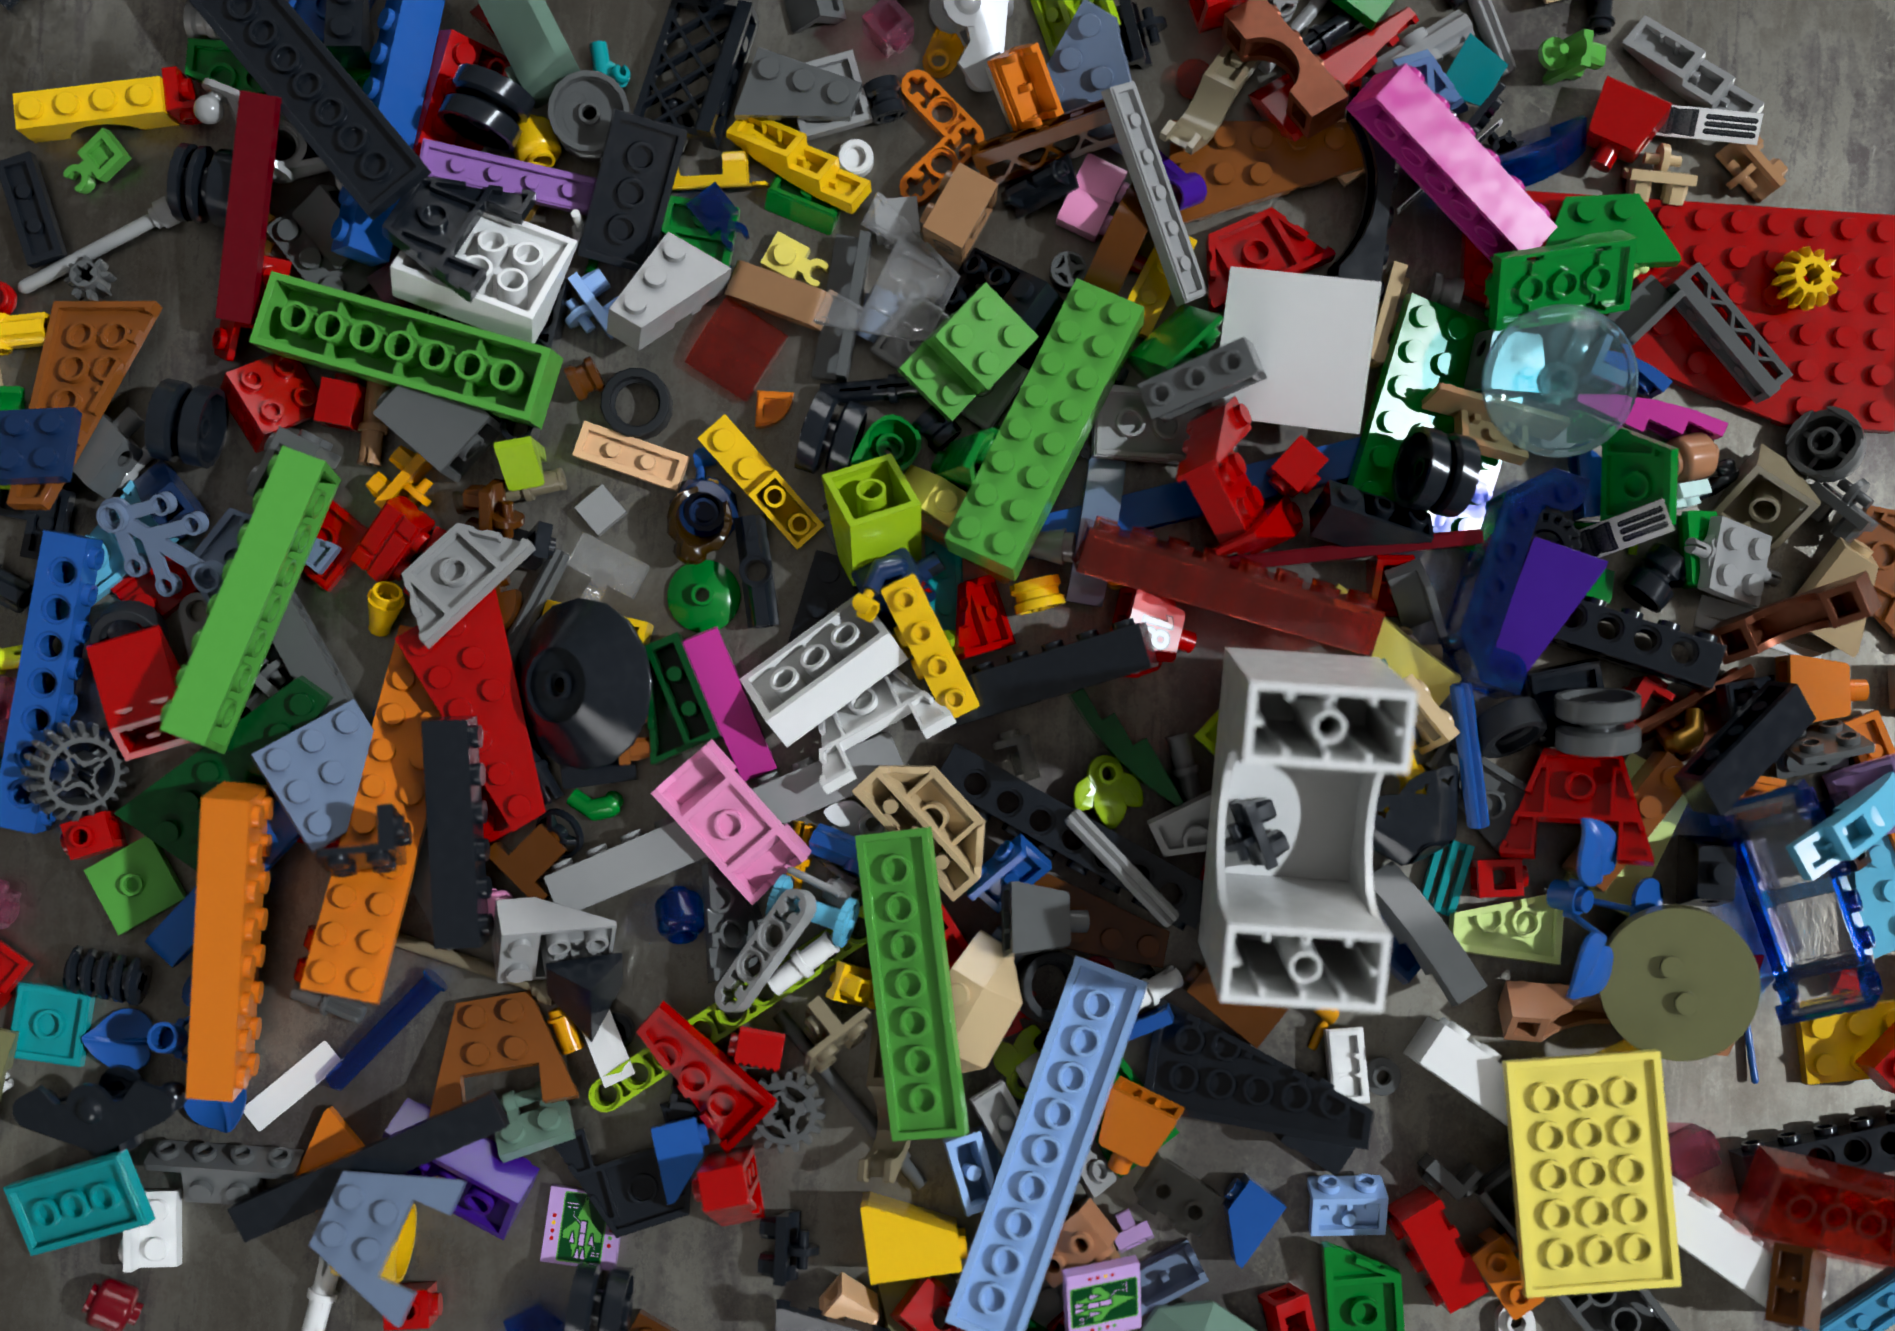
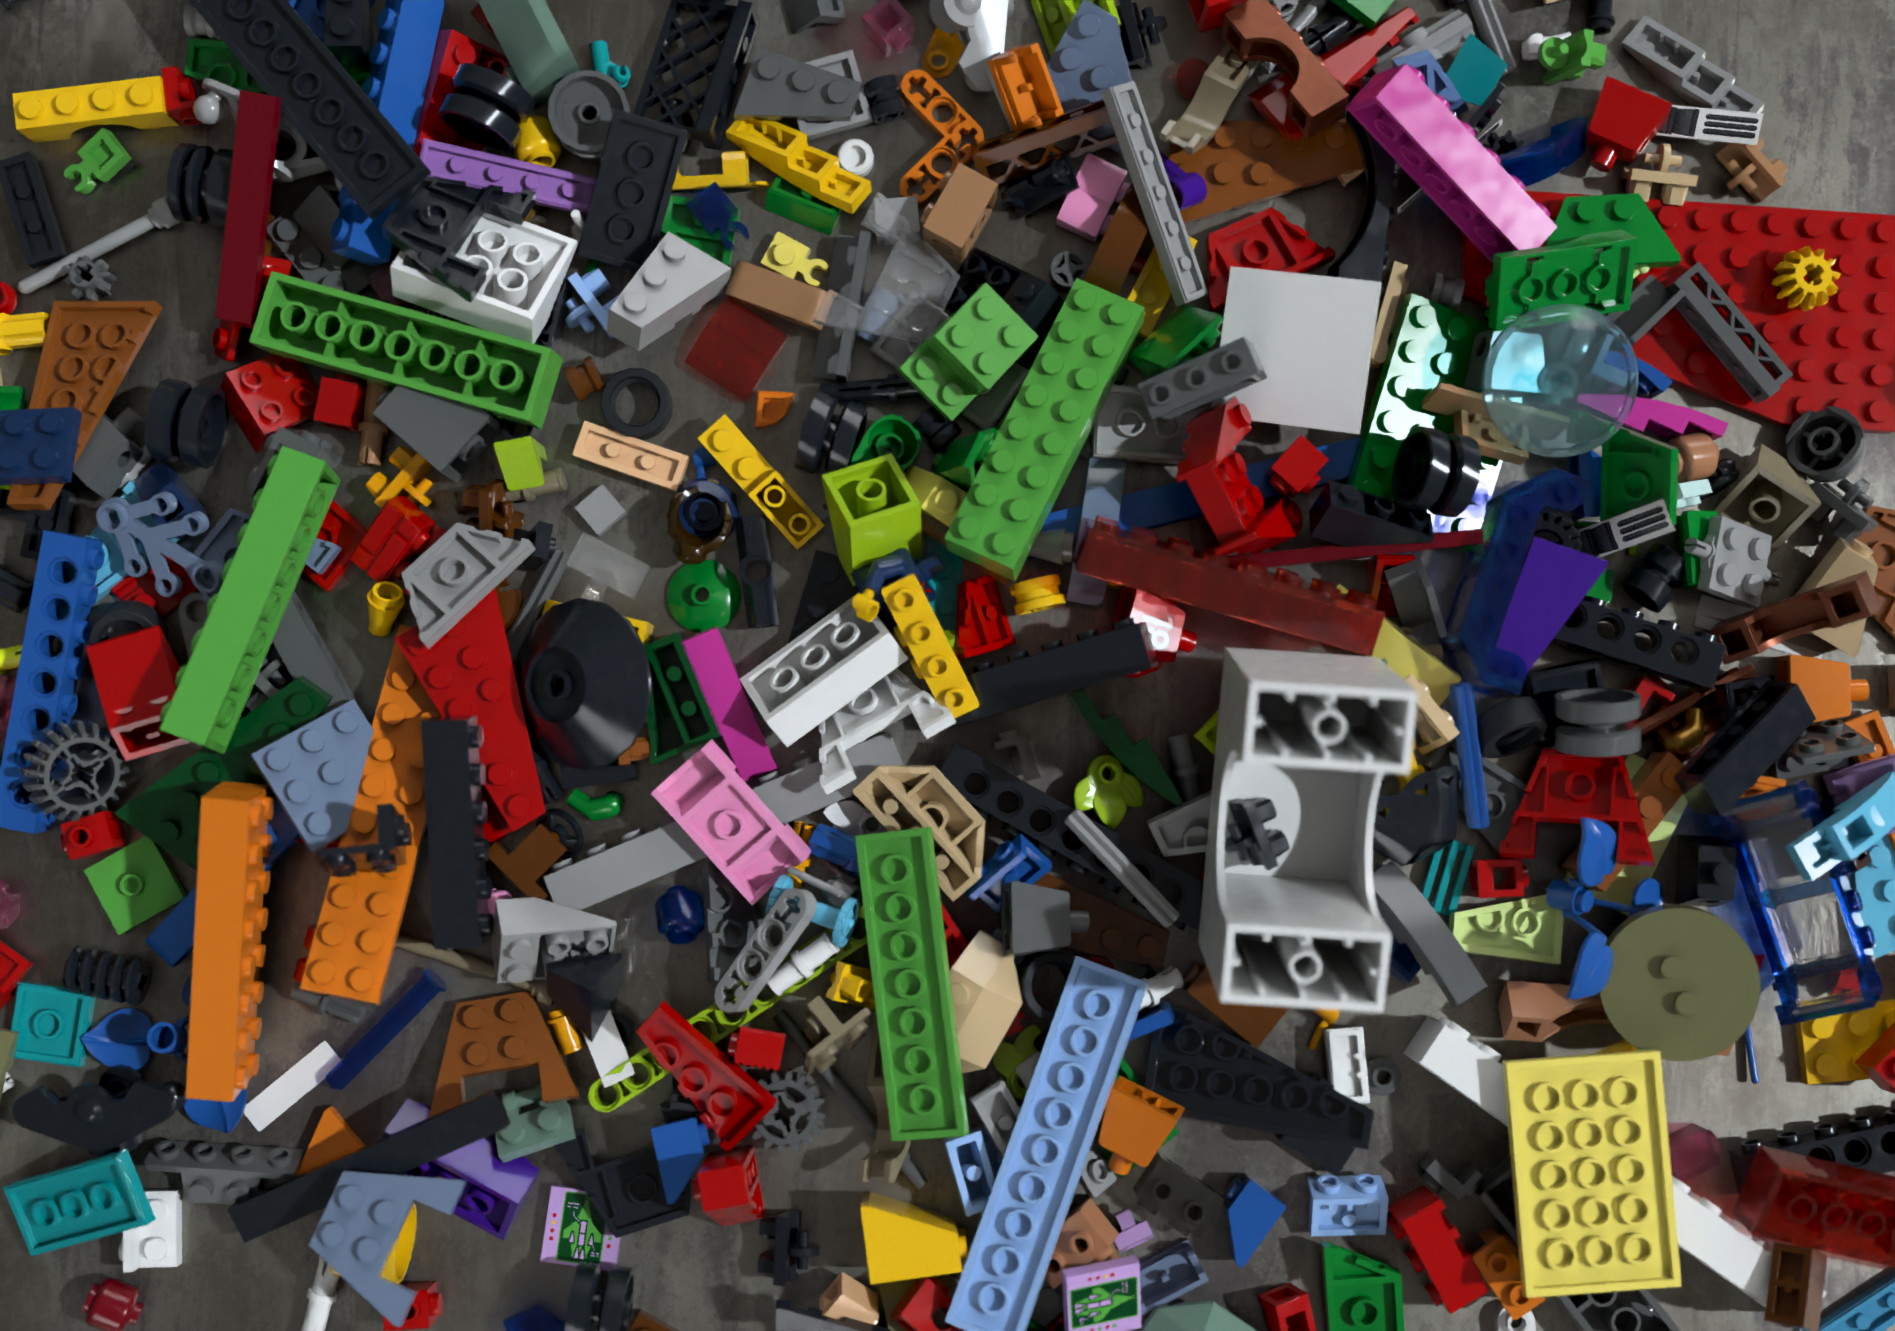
none -> white hand [1522,32,1571,60]

